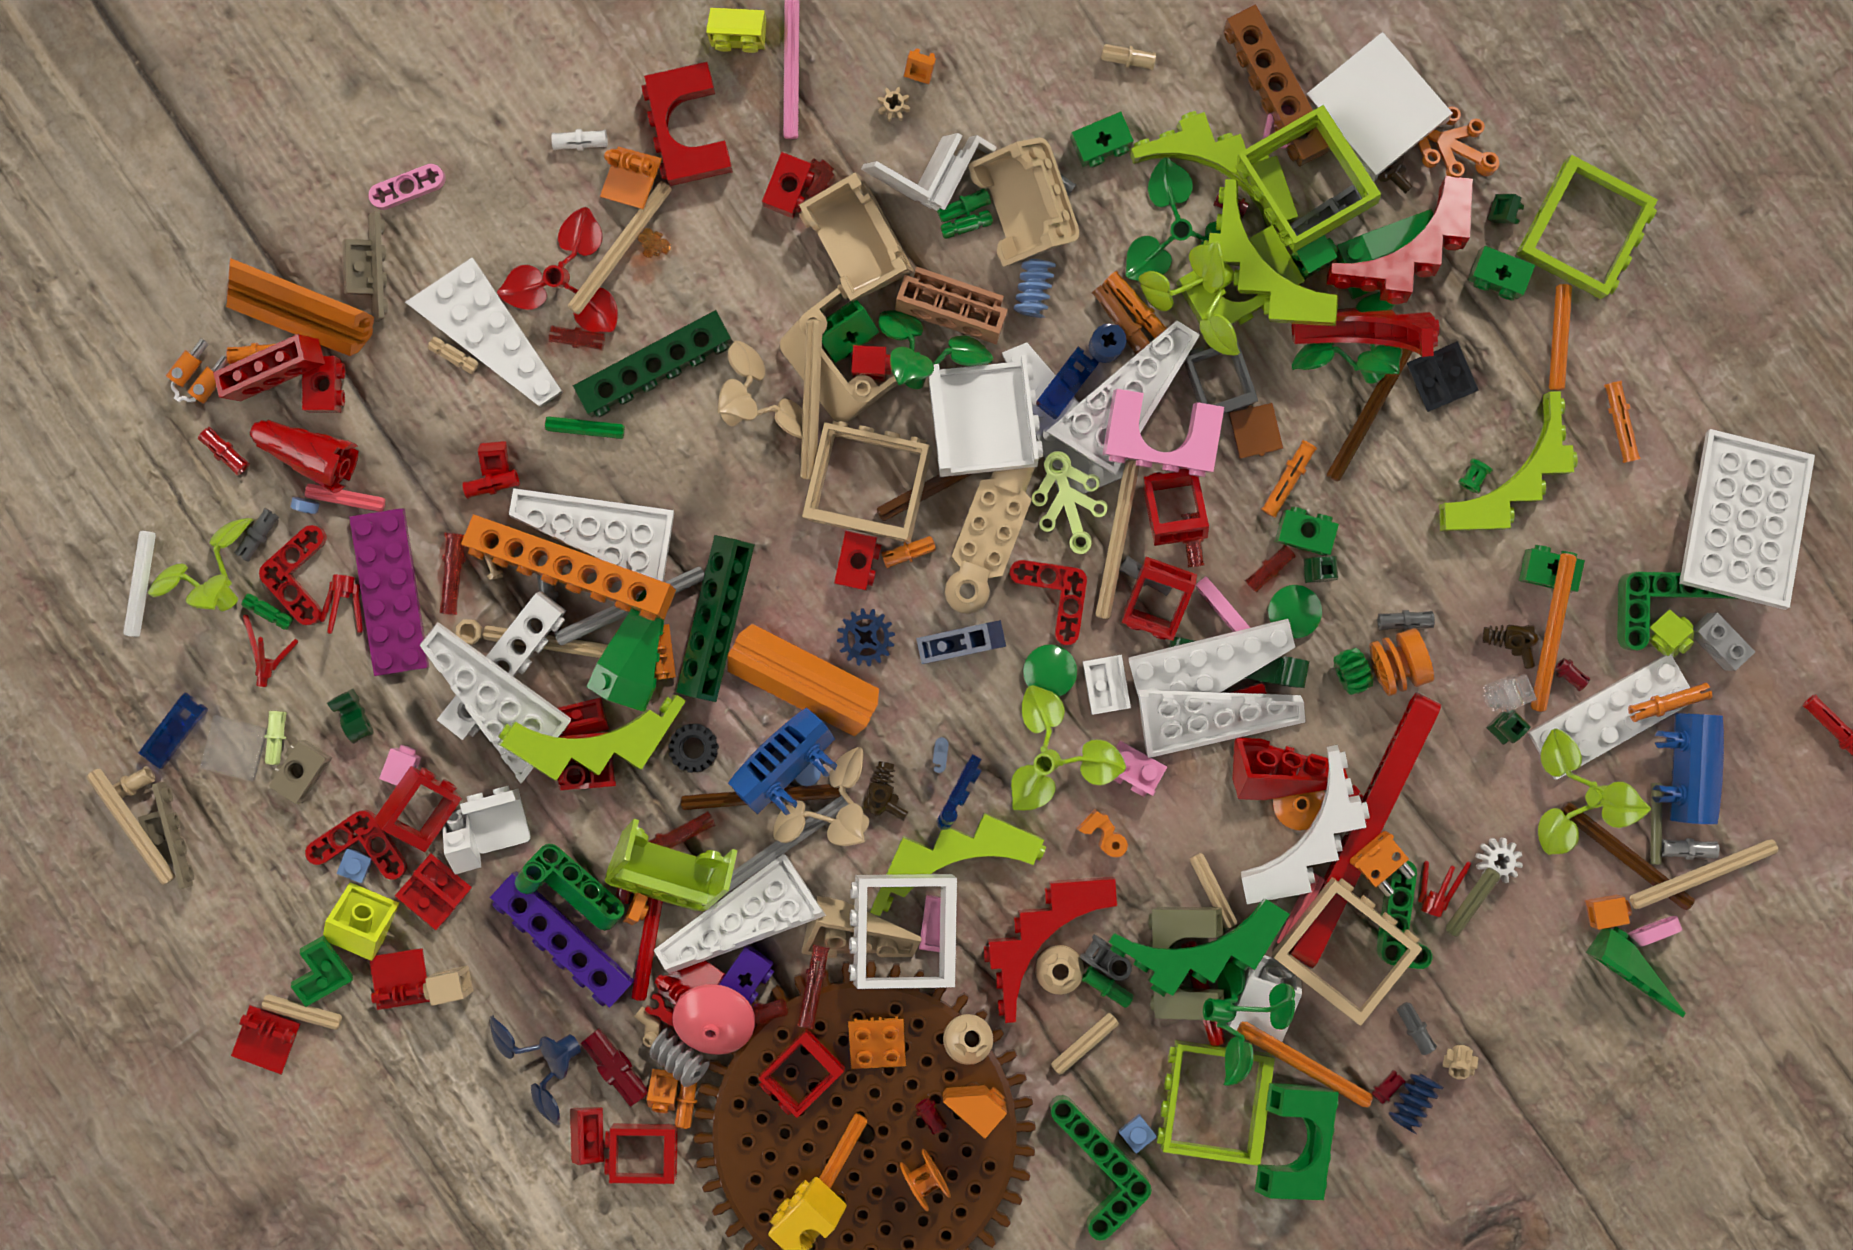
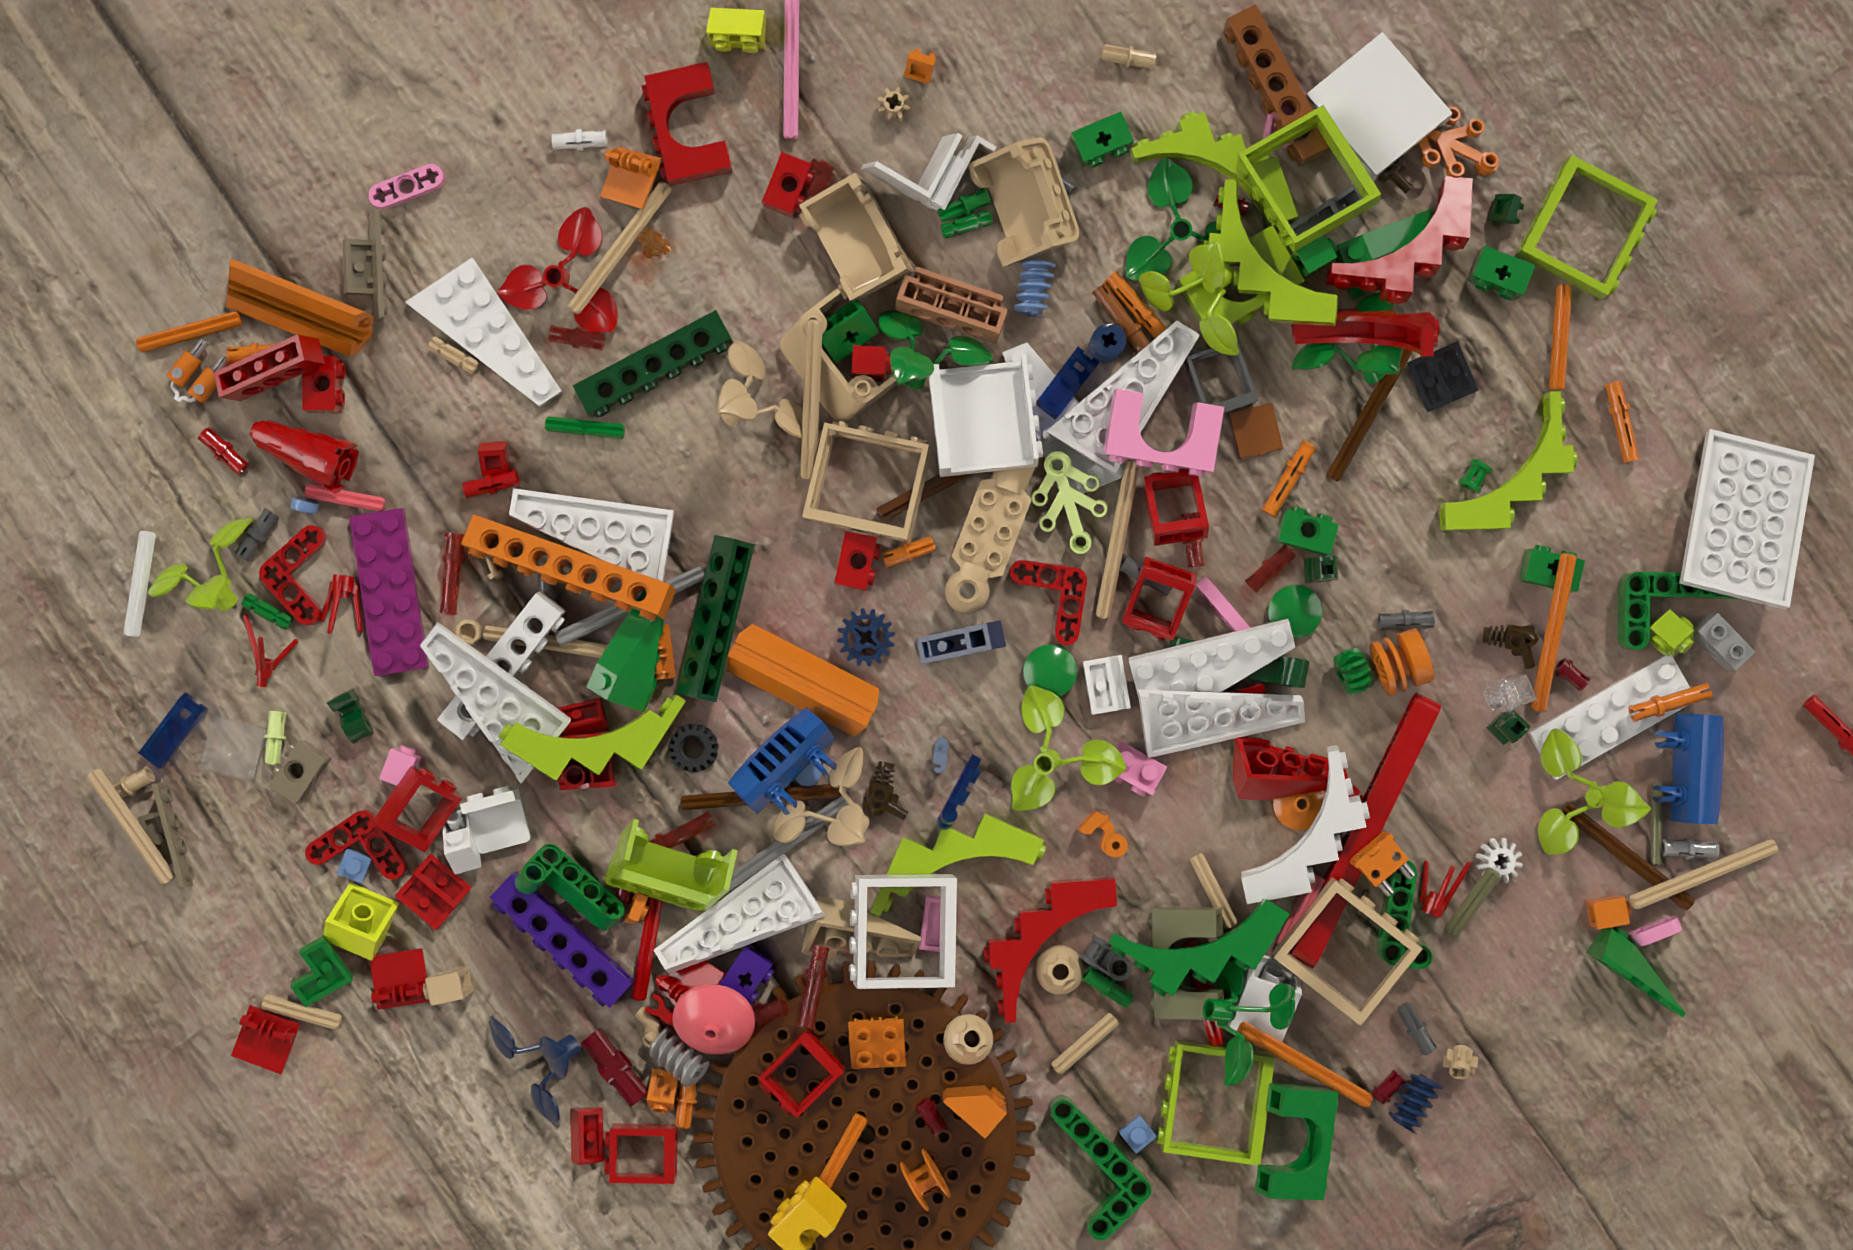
none -> orange axle [136,311,242,352]

